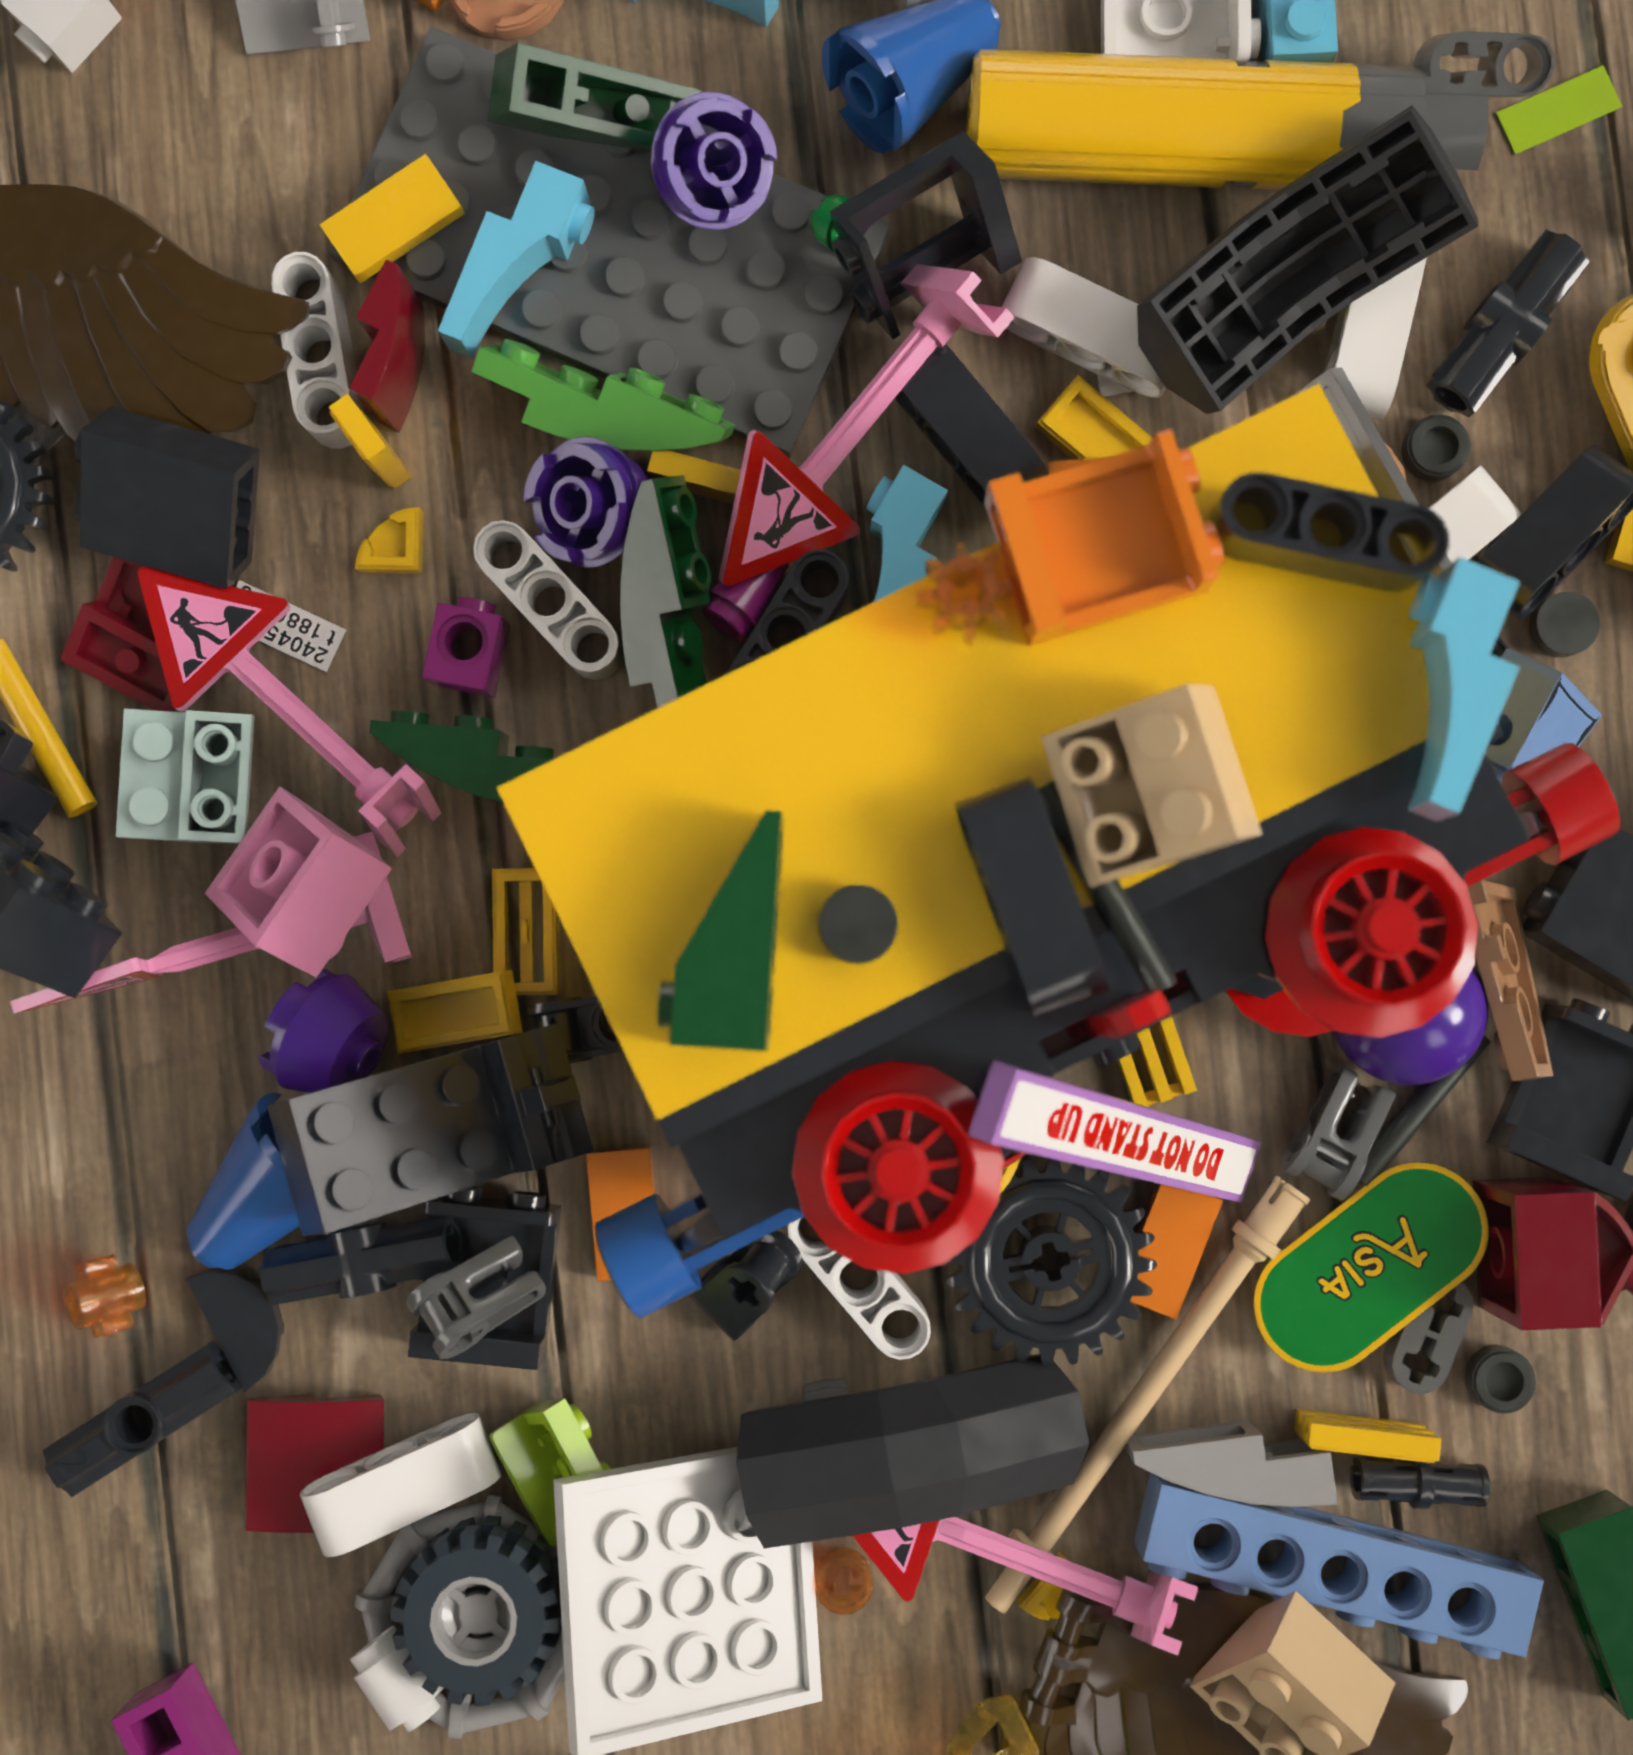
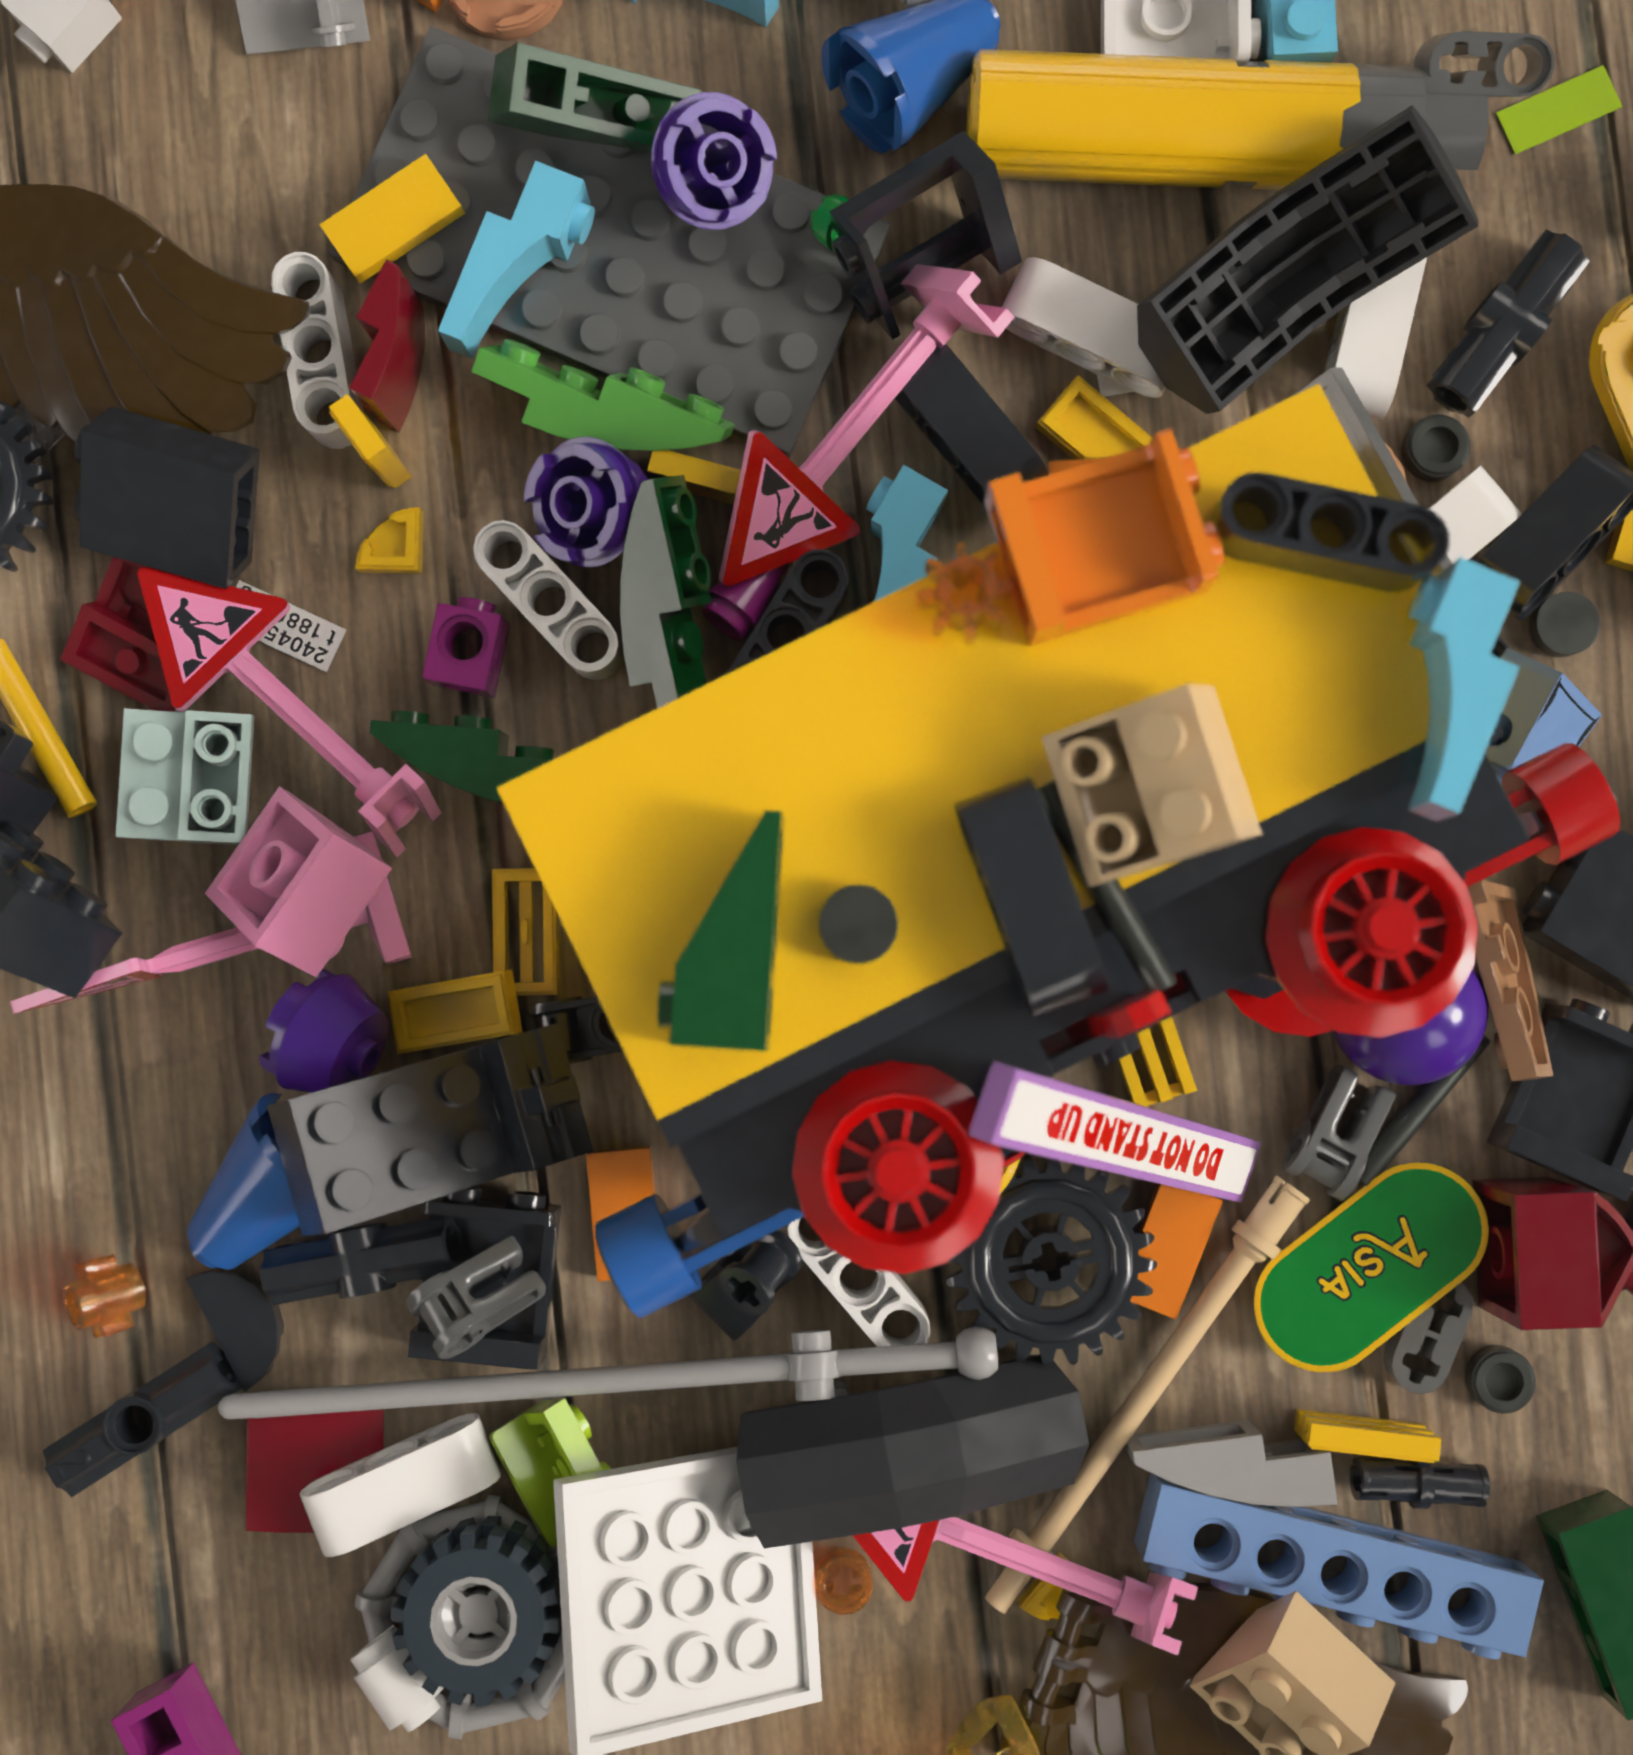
none -> light grey bar [218,1326,998,1420]

